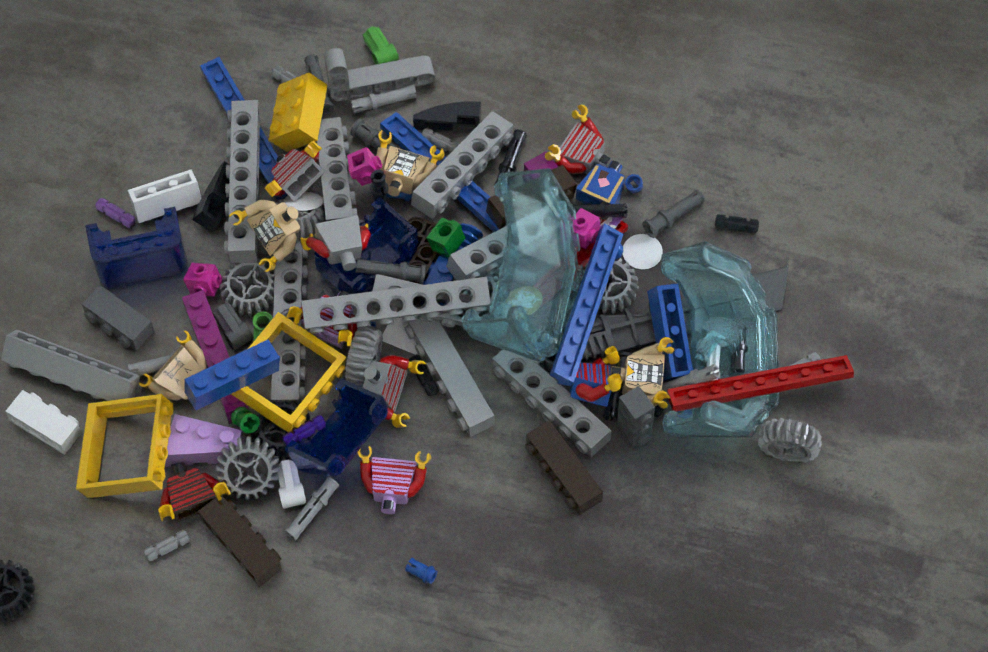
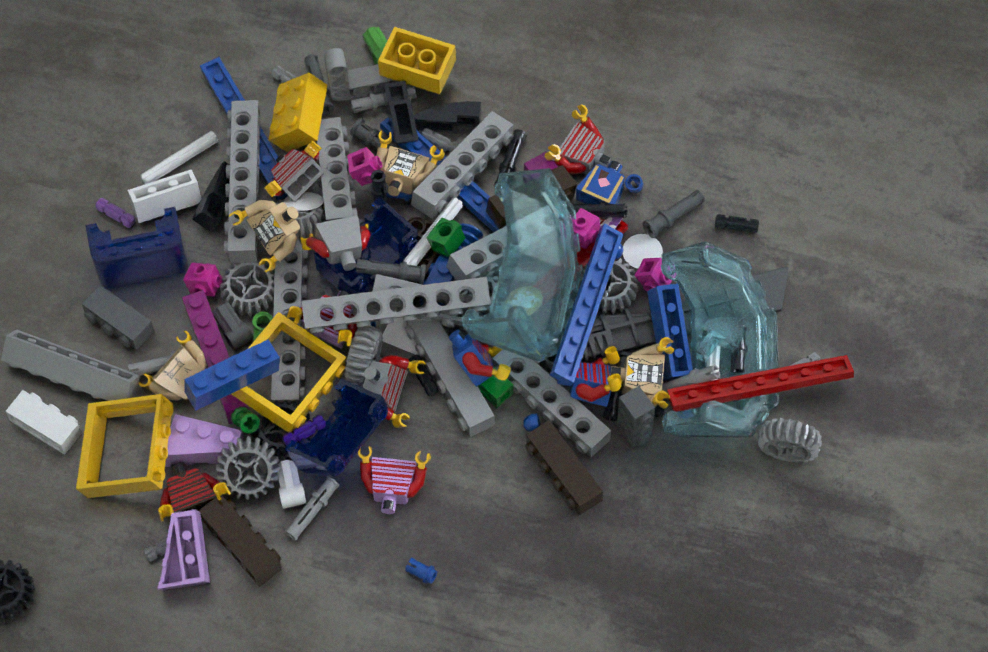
none -> white axle [140,131,218,184]
none -> lavender wedge [158,510,210,590]
none -> yellow brick [378,27,456,94]
none -> black slope [382,81,418,144]
none -> white axle [404,198,463,266]
none -> torso [449,330,511,387]
none -> green brick [478,367,513,408]
none -> blue hinge [524,413,541,432]
none -> dark pink brick [634,258,675,291]

